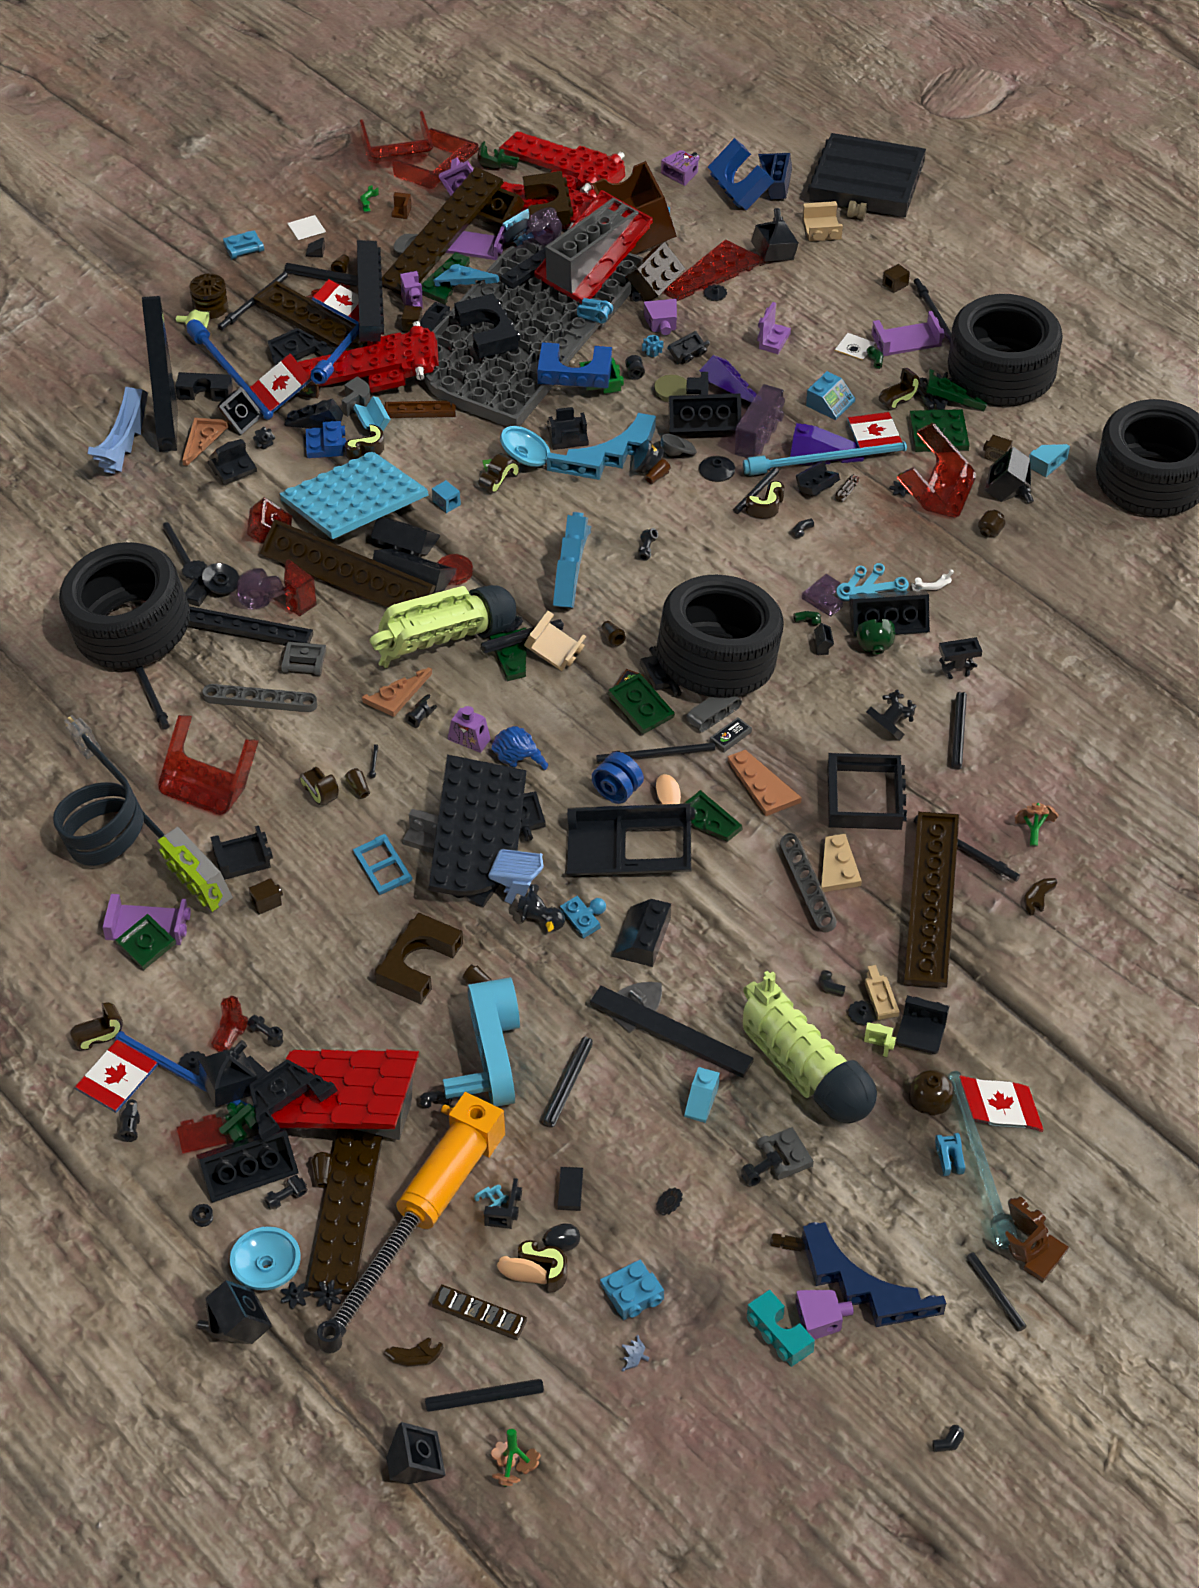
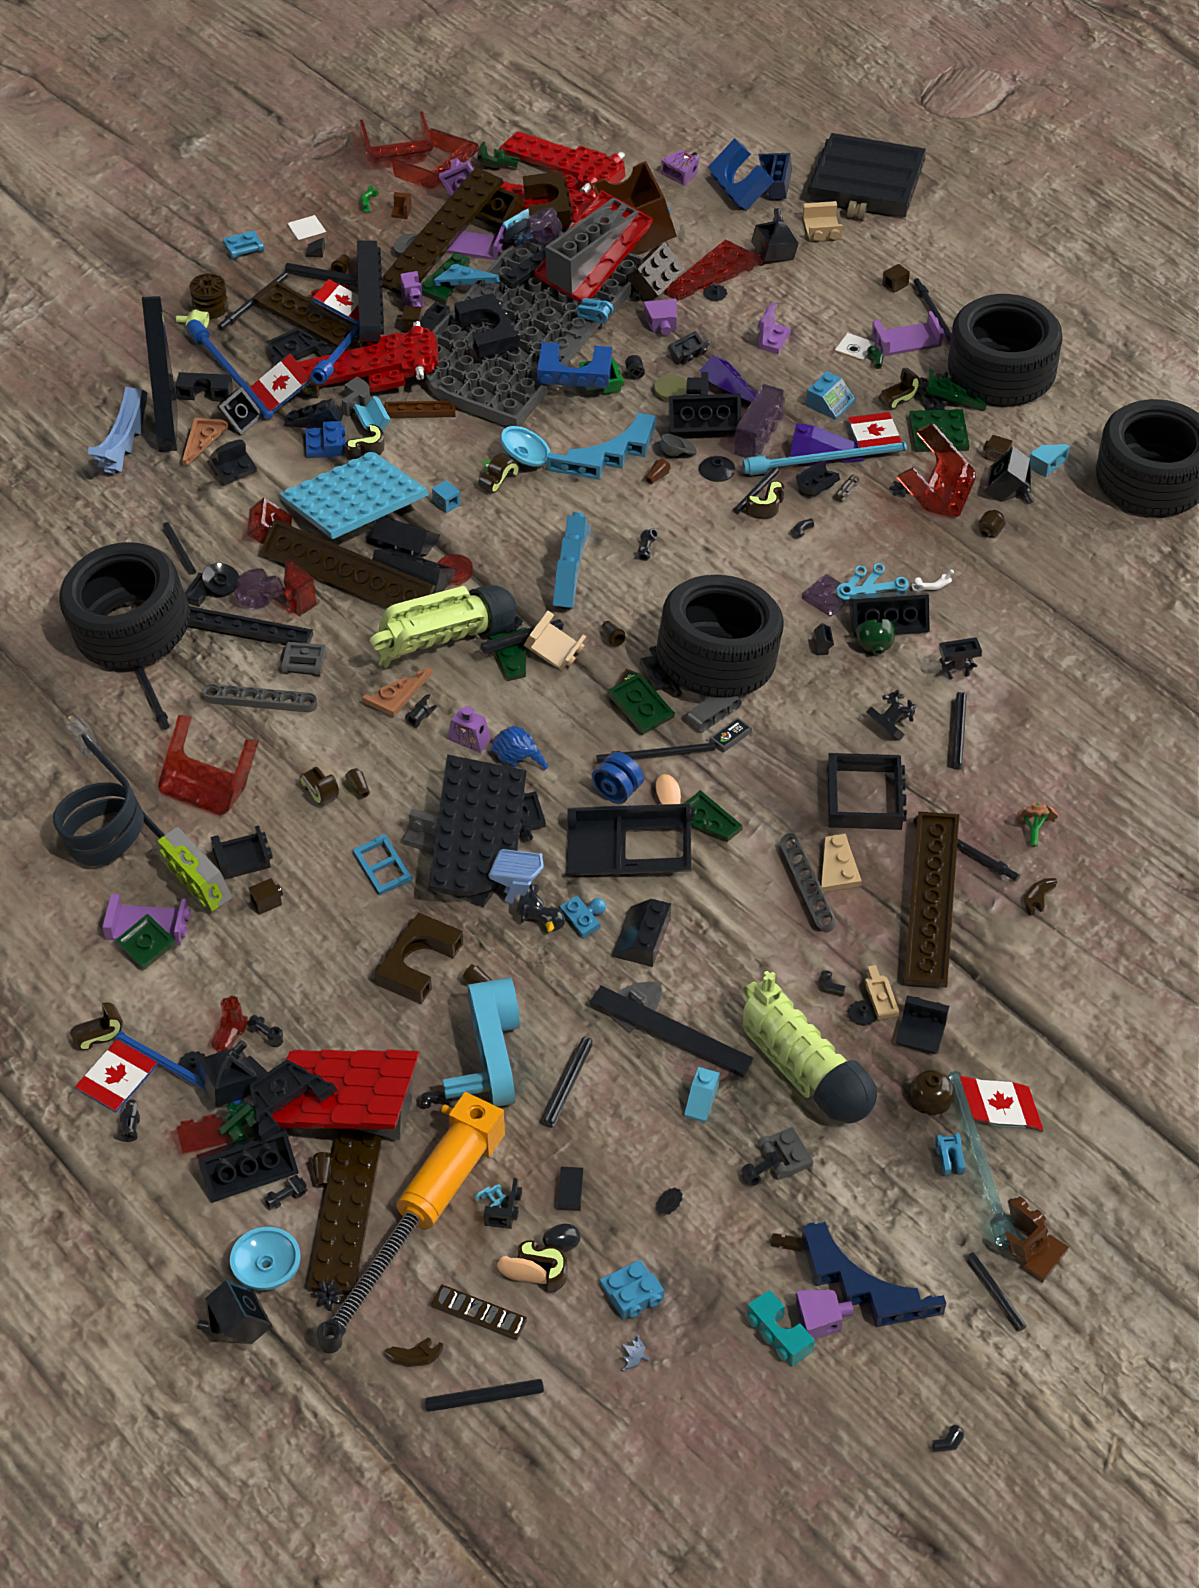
black piece [182,560,207,580] -> none
black bush [192,1204,214,1227] -> none
black plant [253,427,275,449] -> none
black plant [281,1282,311,1309] -> none
black hinge [368,744,379,778] -> none
black slope [386,1422,446,1484] -> none
nougat plant [491,1429,541,1487] -> none
black panel [547,407,589,450] -> none
black hat [632,439,664,473] -> none
dark azure gear [642,335,663,357] -> none
nougat wing [728,750,802,816] -> none
dark green arm [793,611,822,625] -> none
yellowish green bracket [864,1022,896,1057] -> none

